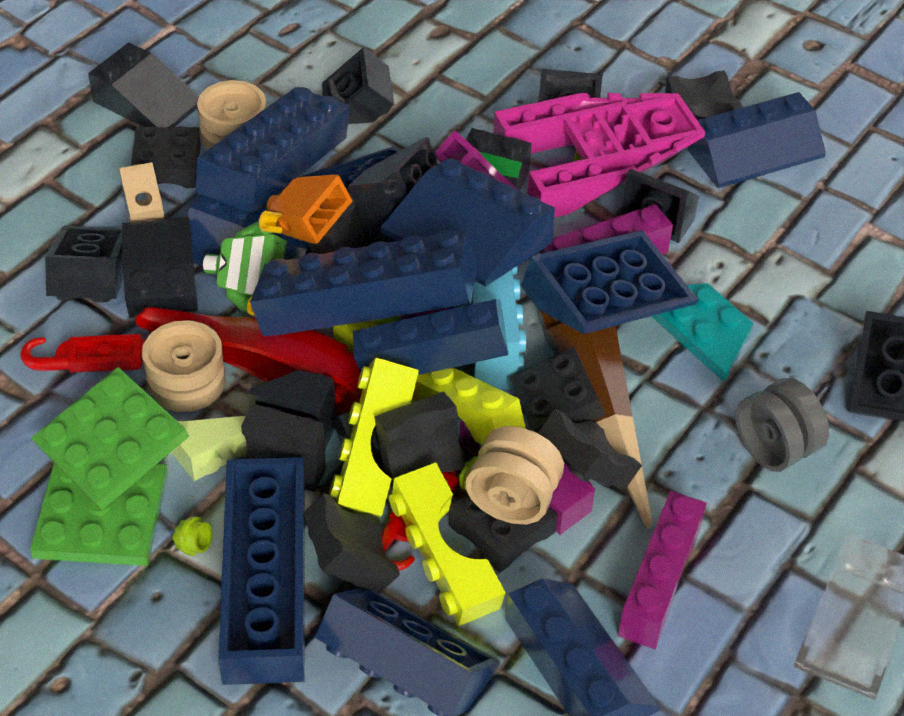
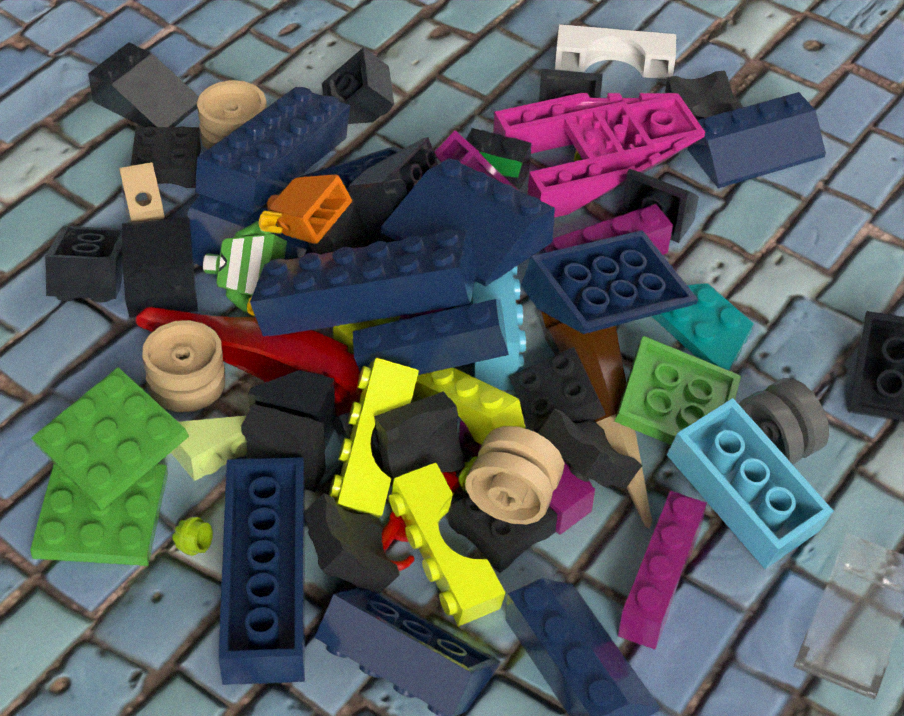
red plate [20,334,146,373] -> none
none -> white arch [555,24,676,79]
none -> bright green plate [614,336,741,445]
none -> medium azure brick [667,398,834,569]

